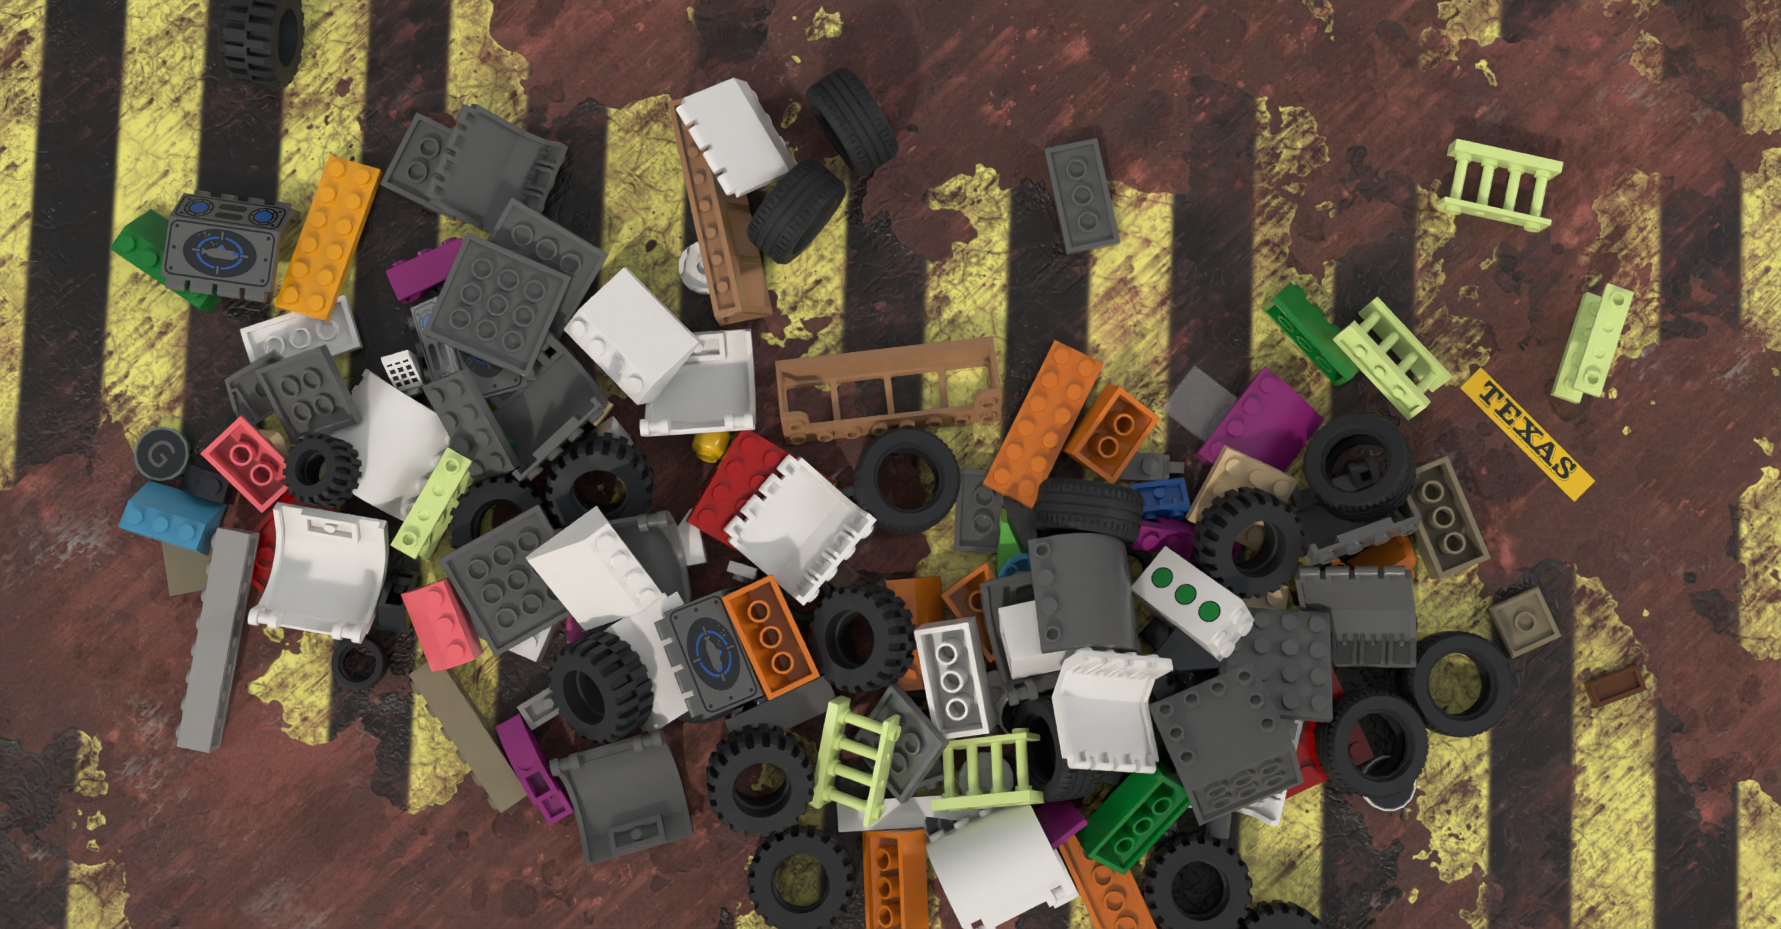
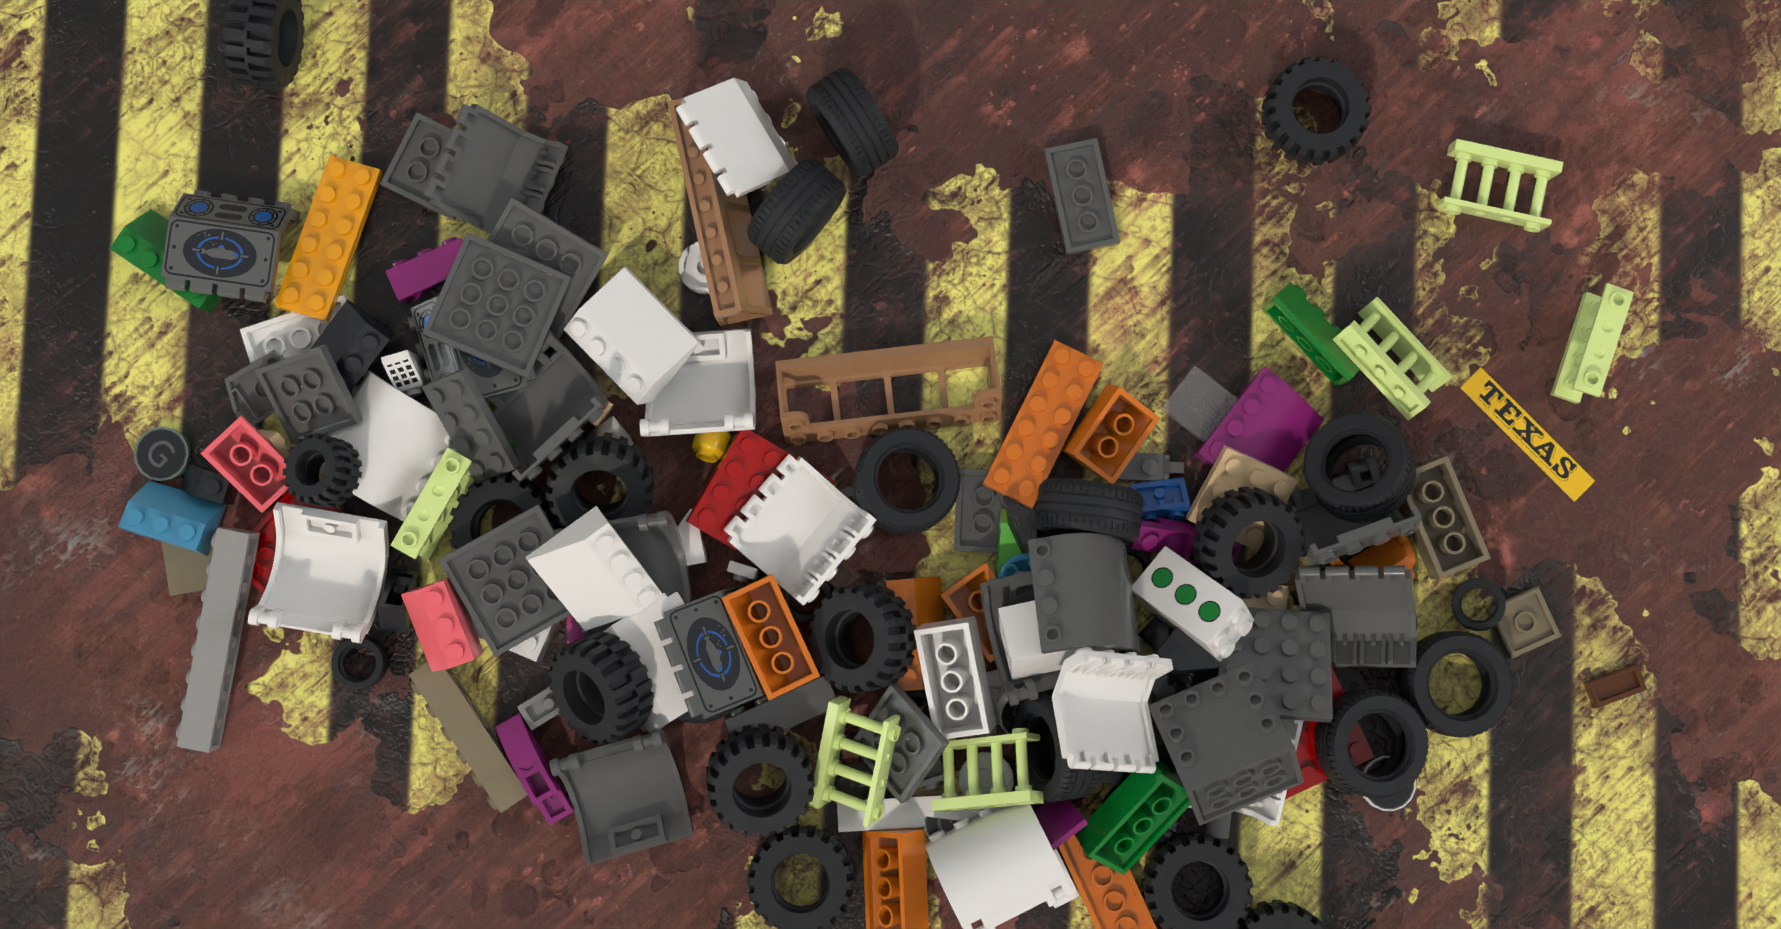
none -> black slope [309,299,394,393]
none -> black tyre [1261,56,1372,166]
none -> black tyre [1451,578,1506,631]

